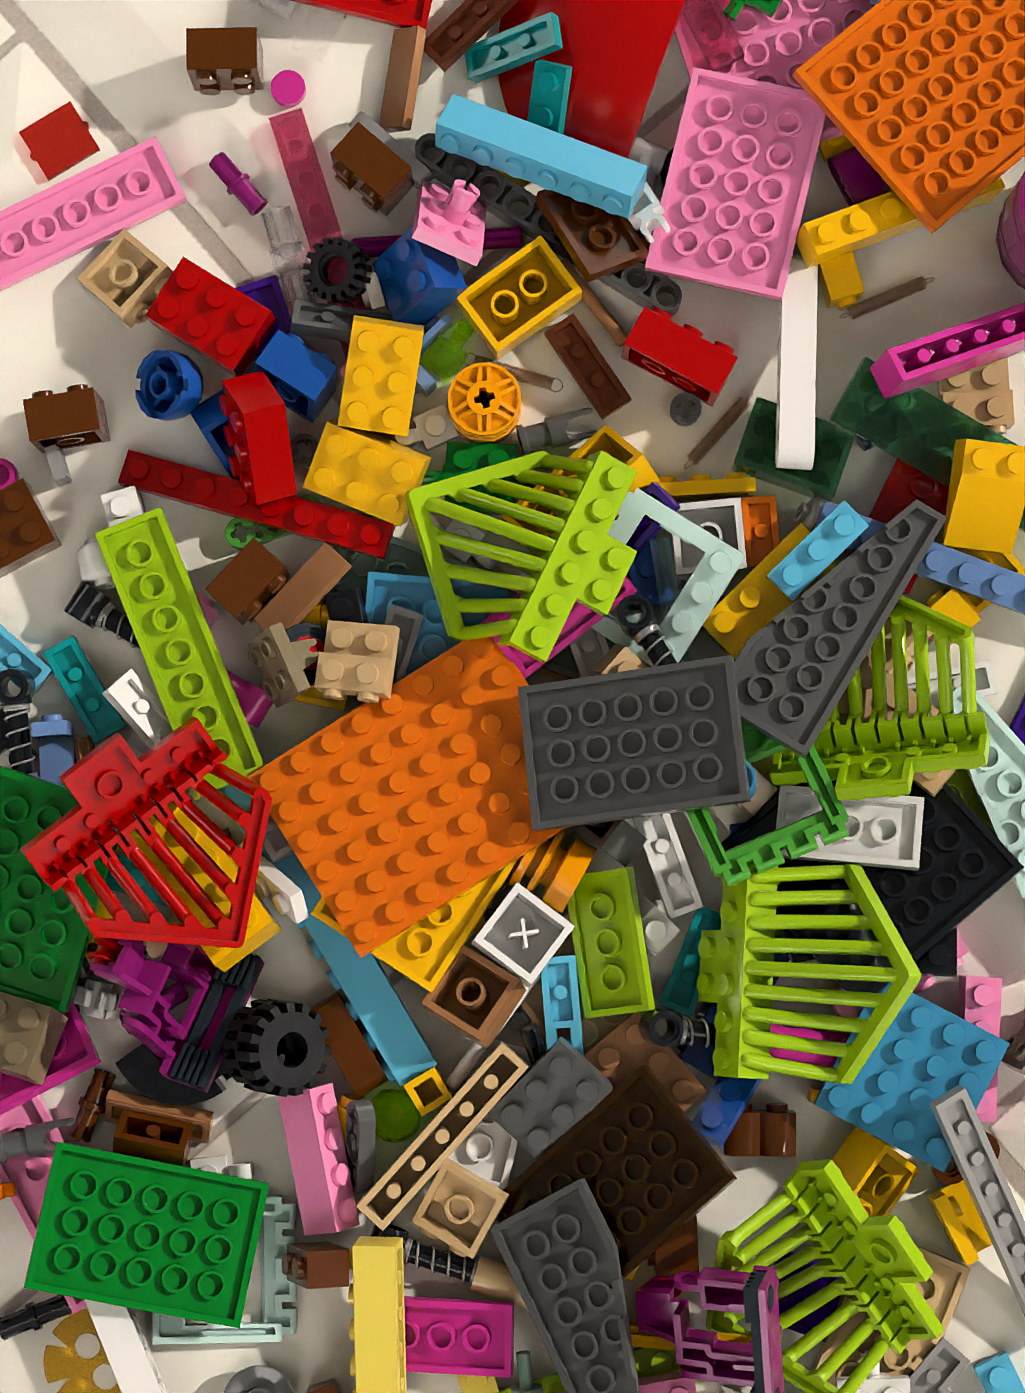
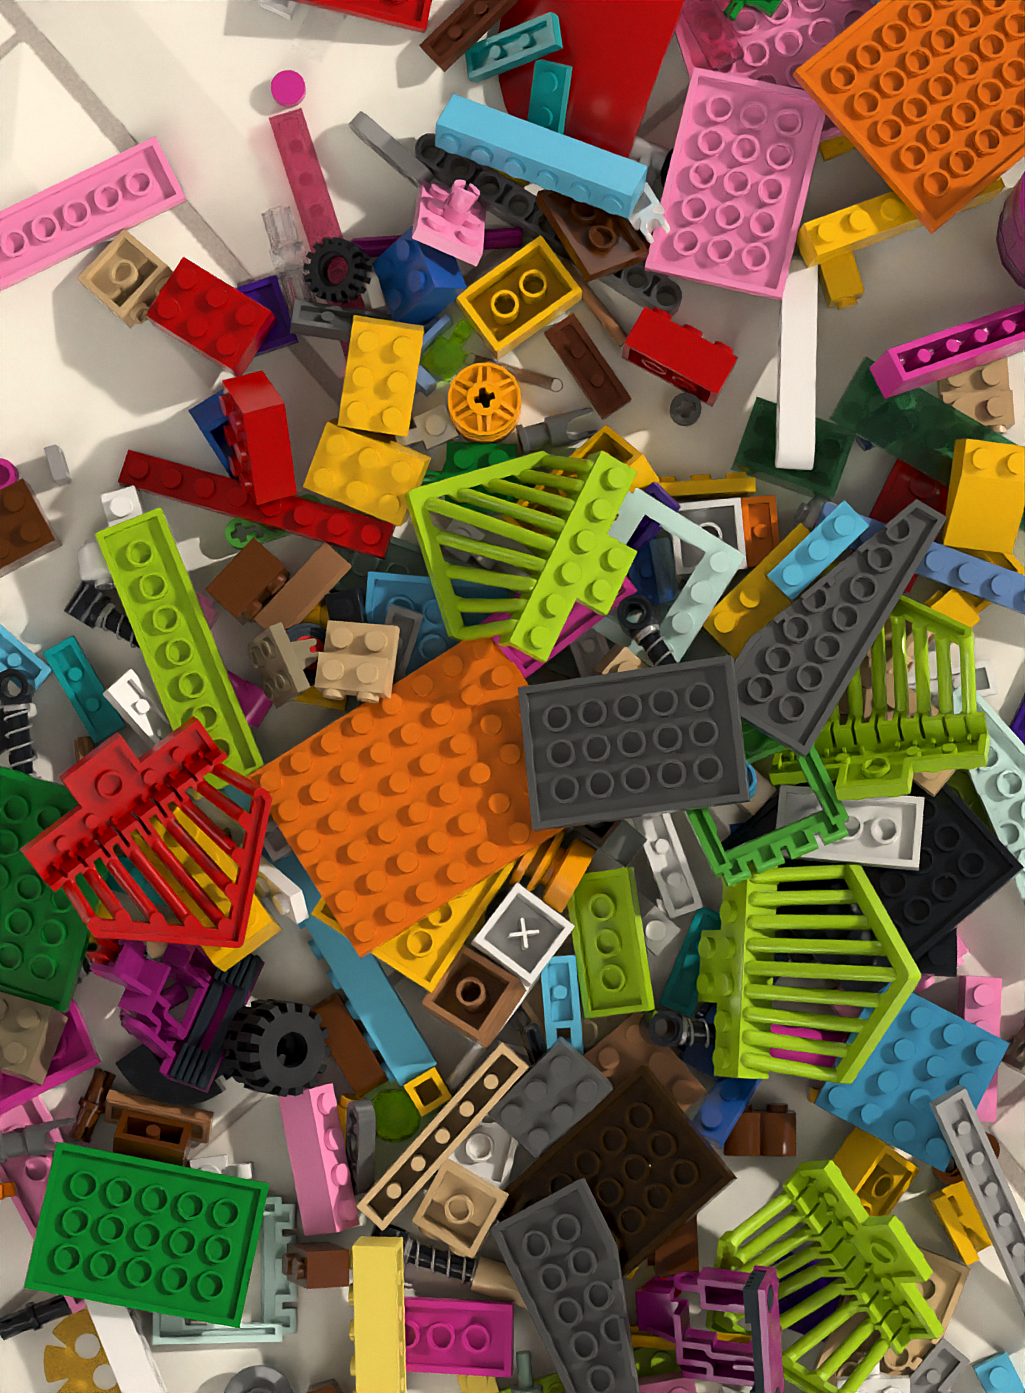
clear red piece [19,101,100,181] -> none
reddish brown brick [23,384,110,453] -> none
medium blue bracket [31,714,76,786] -> none
light grey gear [73,978,119,1019] -> none
blue cylinder [135,350,204,421] -> none
reddish brown brick [186,27,263,95] -> none
magenta axle [209,152,268,216] -> none
blue brick [255,329,338,424] -> none
dark grey bush [290,433,319,467] -> none
reddish brown brick [330,122,414,216] -> none
medium nougat tile [379,26,427,133] -> none
medium nougat piece [684,392,753,469] -> none
magenta beam [827,146,888,207] -> none
medium nougat piece [840,276,934,319] -> none

